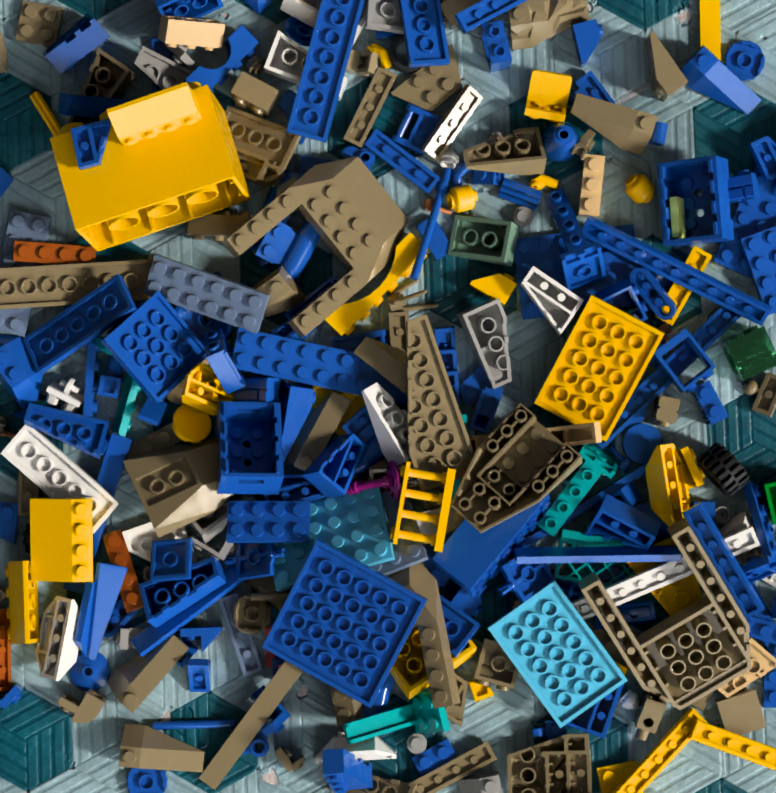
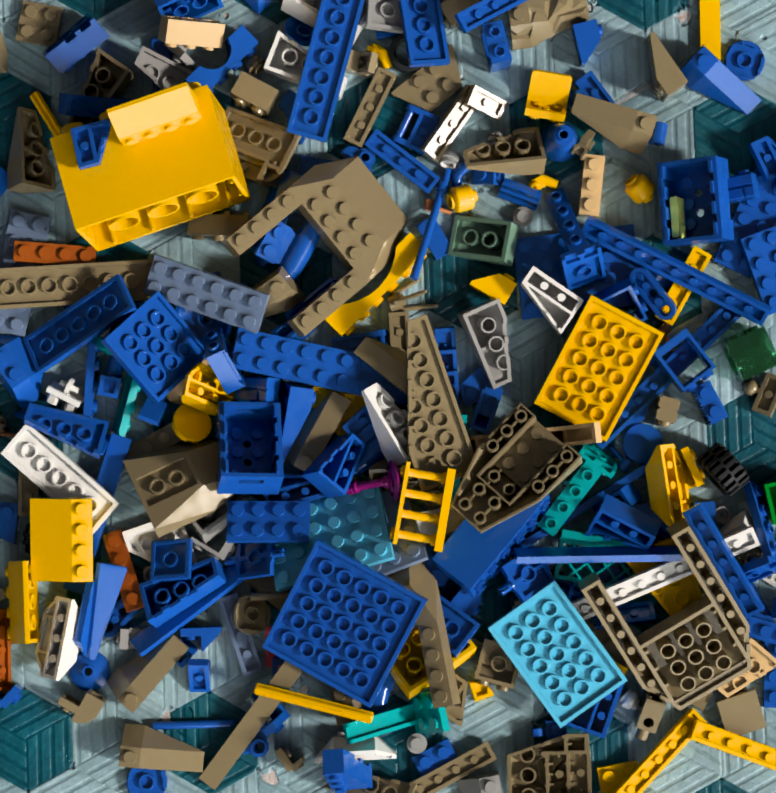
none -> dark tan wedge [7,106,55,194]
none -> yellow axle [254,683,374,724]
none -> plate [464,85,507,120]

